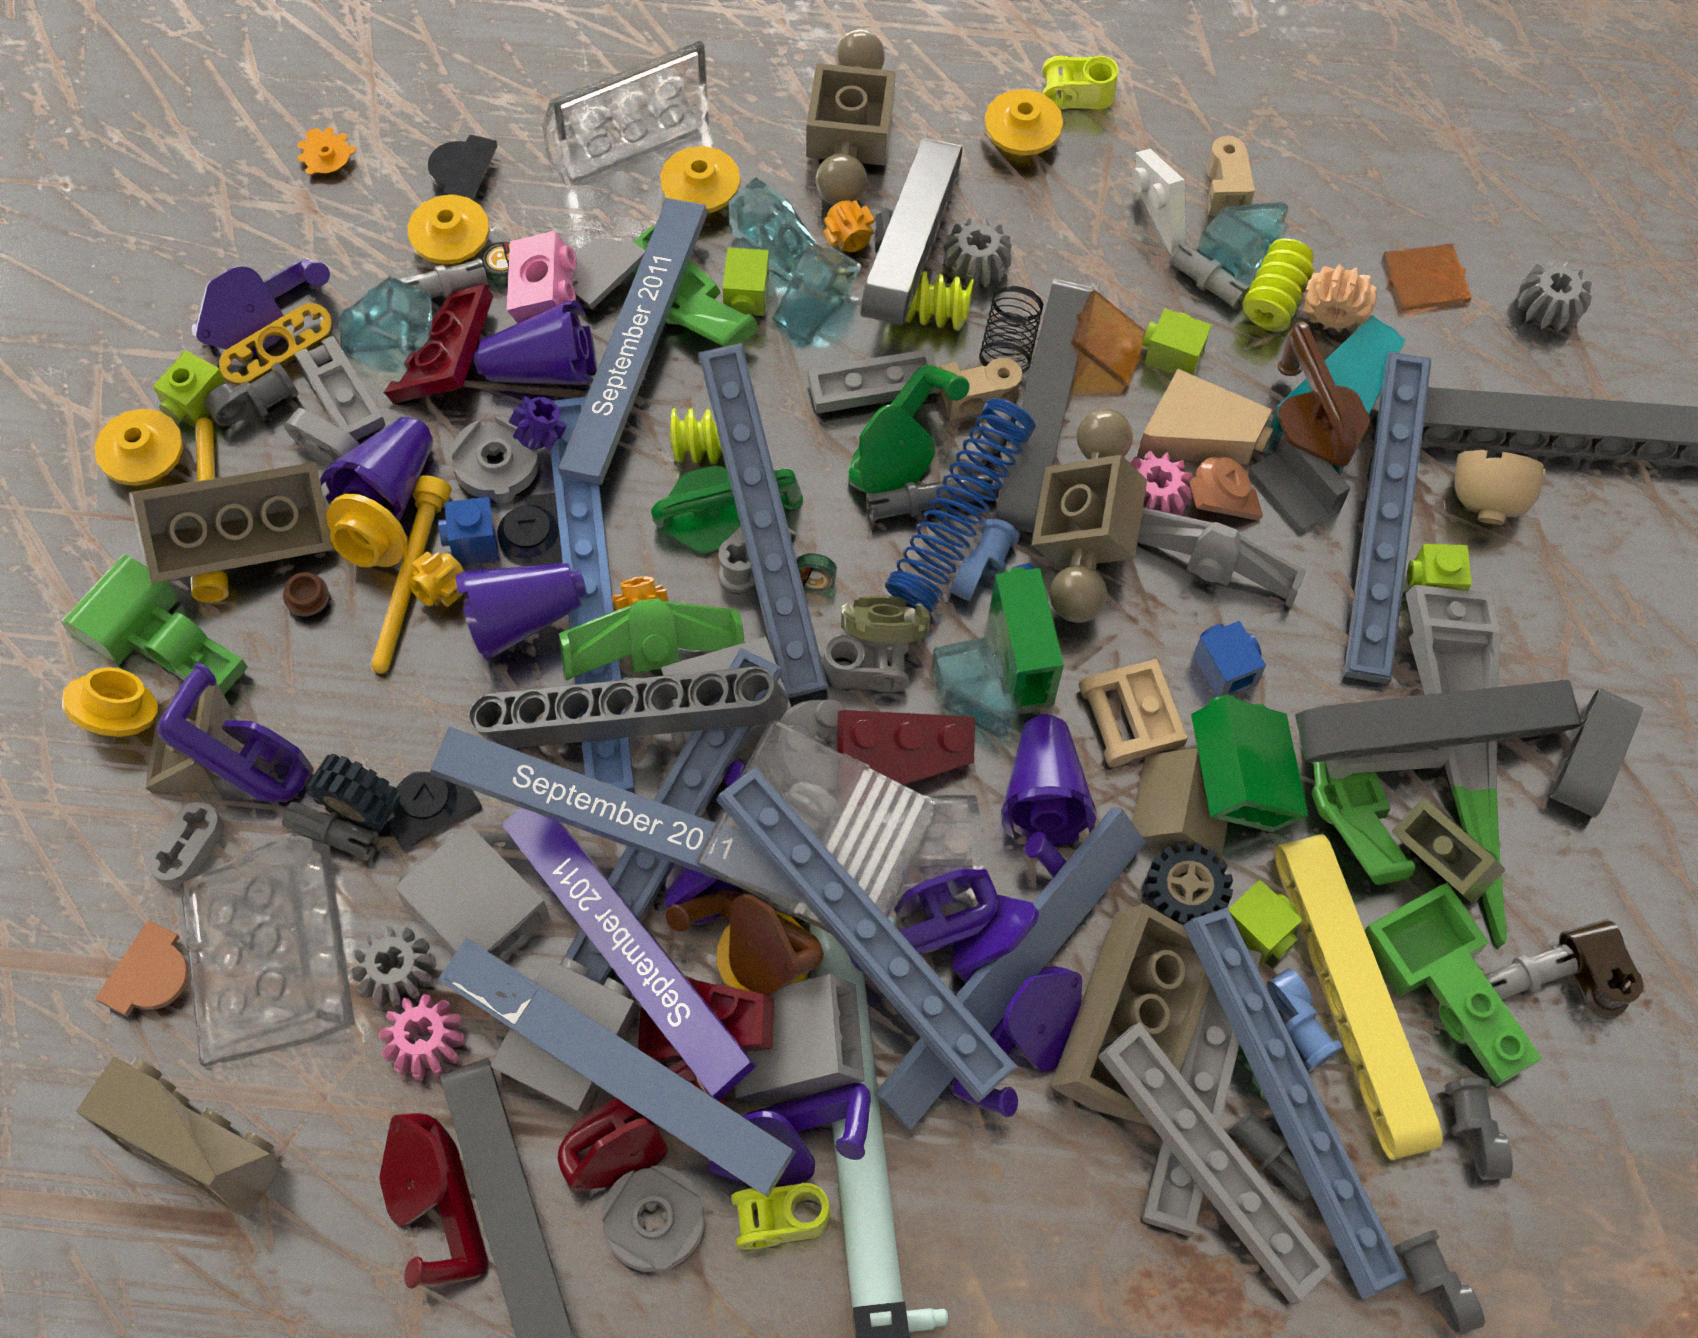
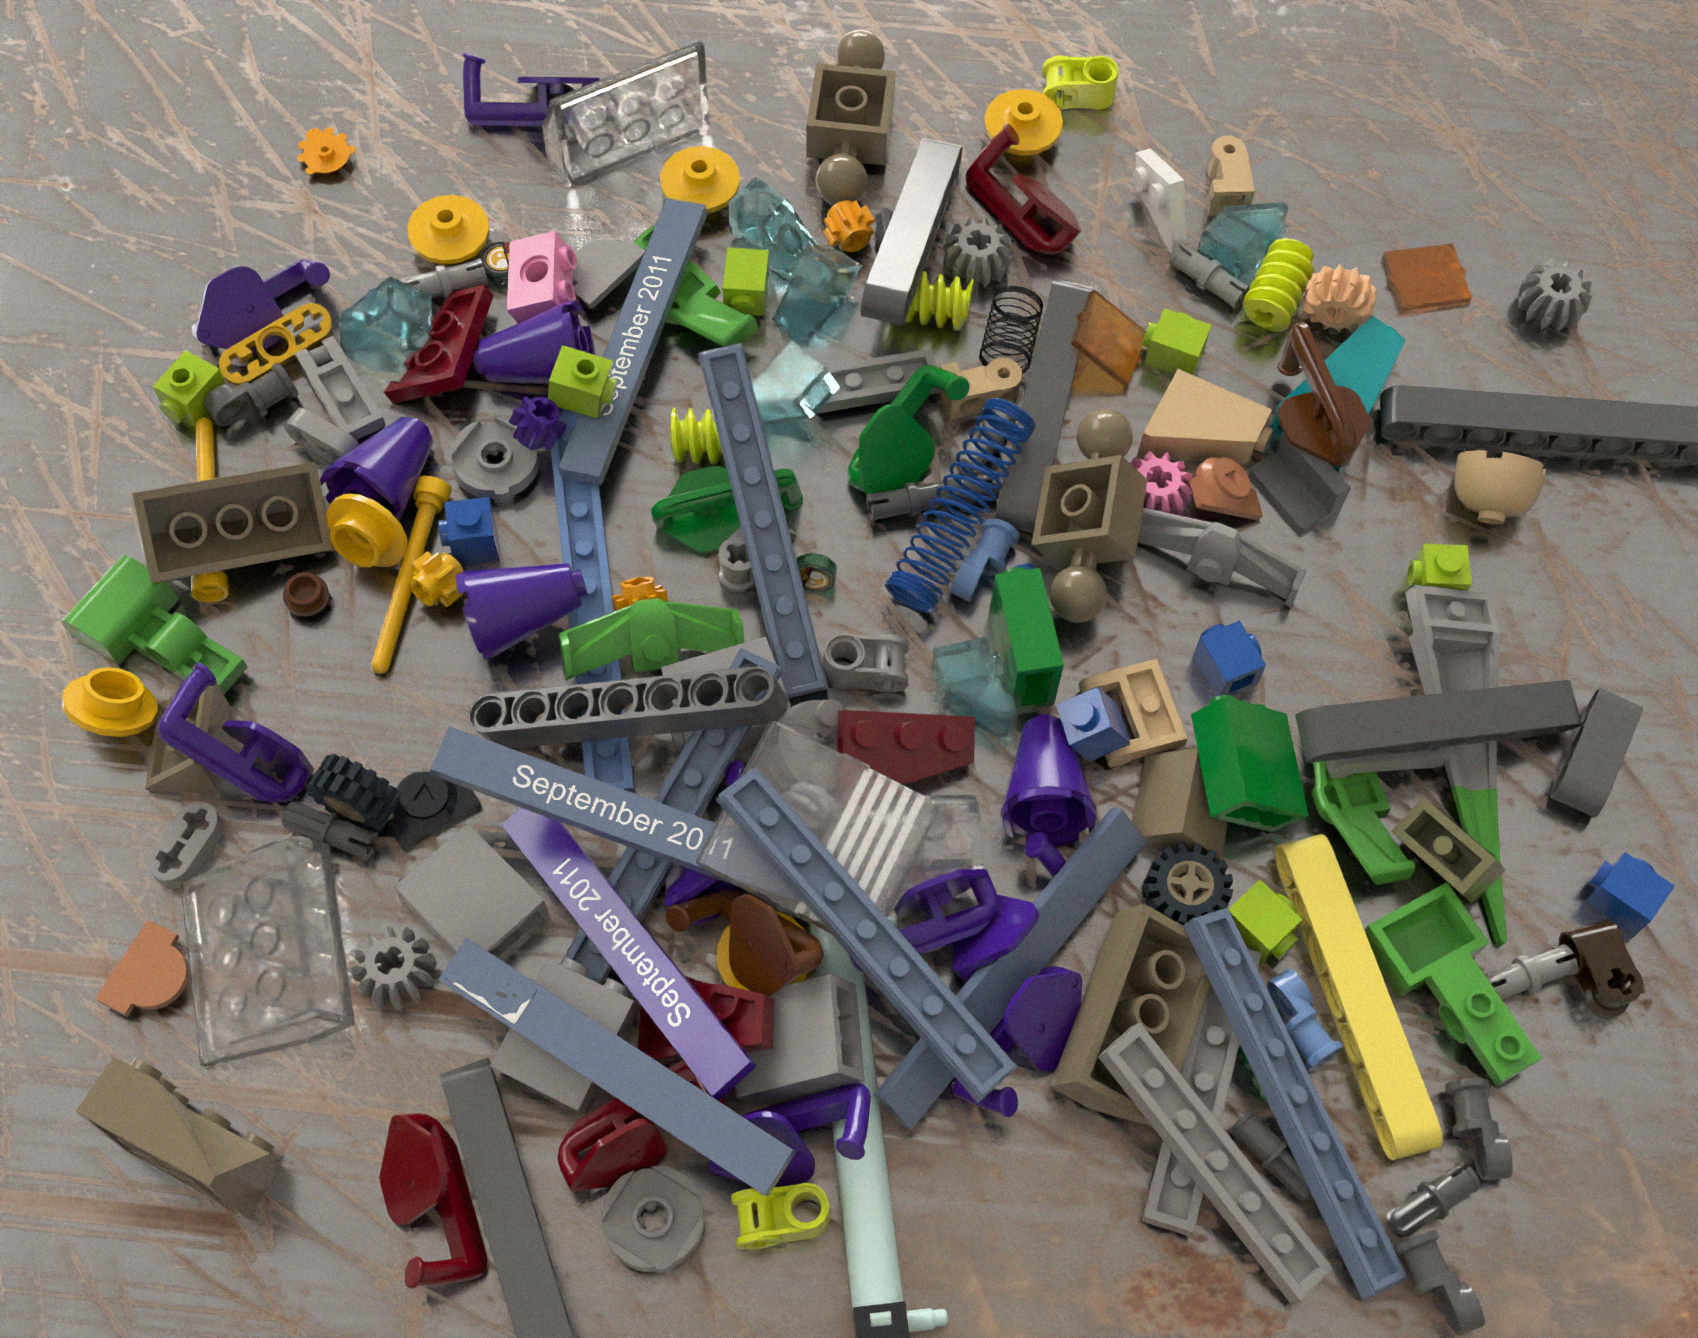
yellow piece [94,408,184,486] -> none
bright pink gear [379,994,466,1081] -> none
black piece [428,134,498,200] -> none
black piece [497,493,563,566] -> none
olive tile [841,595,930,644] -> none
sand blue tile [1344,351,1432,684] -> none
none -> dark purple piece [462,52,600,127]
none -> lime brick [548,345,618,419]
none -> clear light blue slope [752,341,840,426]
none -> dark red piece [965,123,1081,255]
none -> brick [1056,687,1130,762]
none -> dark grey axle [1386,1162,1481,1238]
none -> blue brick [1585,852,1675,937]

